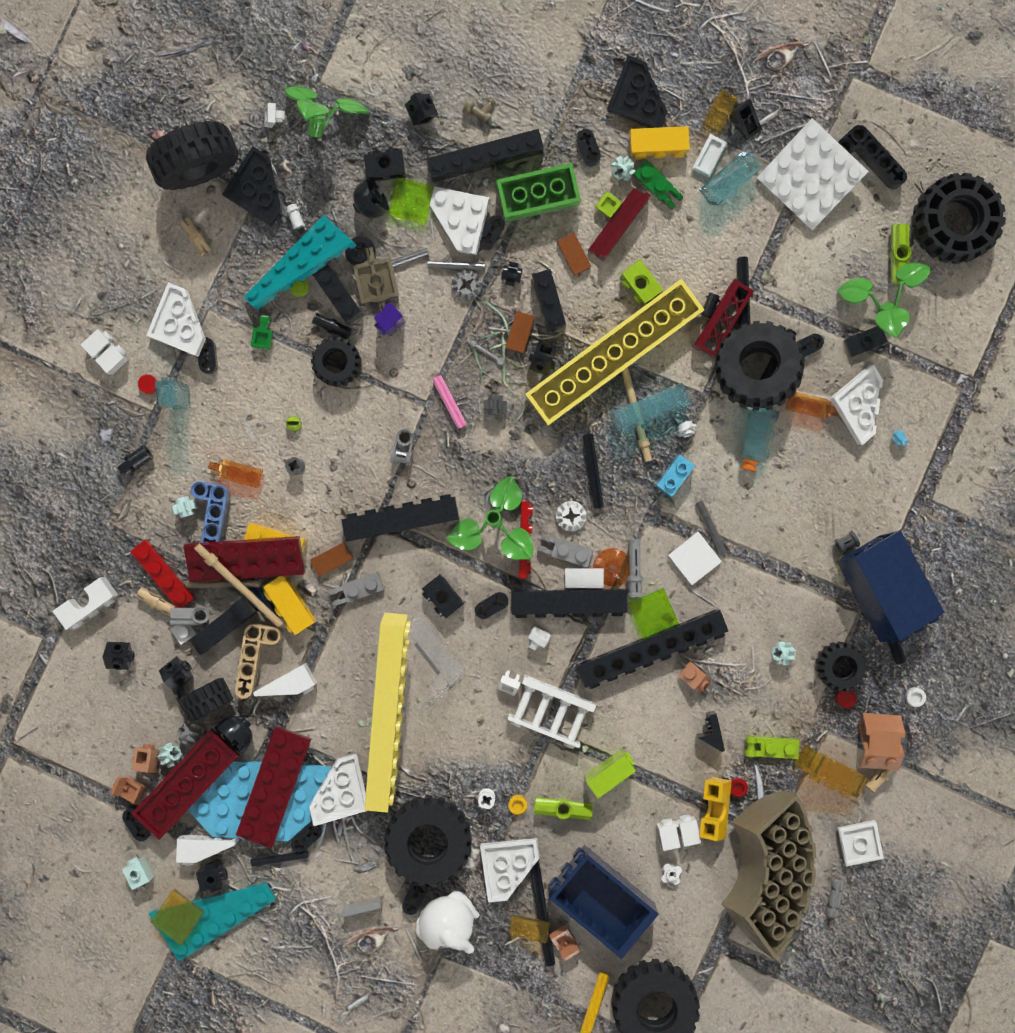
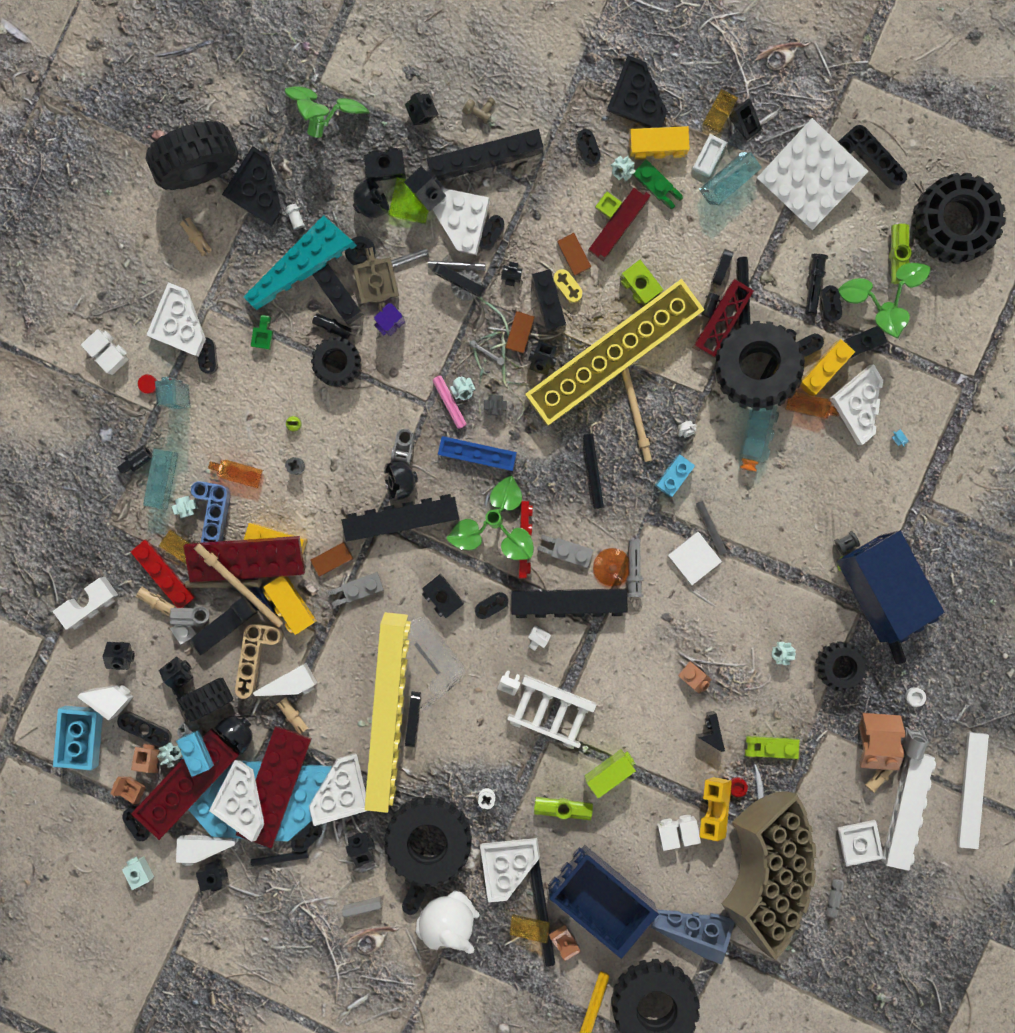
teal wing [148,882,277,961] -> none
clear yellow tile [151,889,205,945] -> none
white tile [264,103,285,128] -> none
lime plate [290,280,309,297] -> none
bright green brick [496,163,581,223] -> none
yellow tile [508,795,527,815] -> none
white gear [556,501,586,531] -> none
white tile [565,568,604,588] -> none
black brick [576,608,729,689] -> none
clear light blue brick [609,383,691,436] -> none
clear neon green tile [628,588,679,638] -> none
white plate [661,864,682,885] -> none
clear yellow wedge [794,744,868,798] -> none
red tile [835,690,856,708] -> none
none -> medium azure brick [53,706,103,770]
none -> white slope [78,685,133,720]
none -> black beam [117,712,172,747]
none -> clear light blue brick [143,449,178,509]
none -> clear yellow tile [159,530,190,565]
none -> medium azure brick [176,730,214,777]
none -> white plate [209,760,264,842]
none -> tan pin [276,697,309,734]
none -> black brick [346,832,375,866]
none -> black cylinder [384,462,418,501]
none -> black brick [404,166,446,212]
none -> black beam [405,691,421,747]
none -> black beam [432,263,485,298]
none -> blue plate [438,436,517,471]
none -> light aqua gear [450,376,475,400]
none -> light yellow beam [553,269,582,303]
none -> sand blue wedge [651,910,735,964]
none -> black beam [711,249,734,286]
none -> yellow brick [800,339,855,397]
none -> black pin [805,253,828,314]
none -> black beam [820,285,842,322]
none -> white brick [881,754,936,871]
none -> light grey piece [901,727,928,760]
none -> white tile [957,732,989,849]

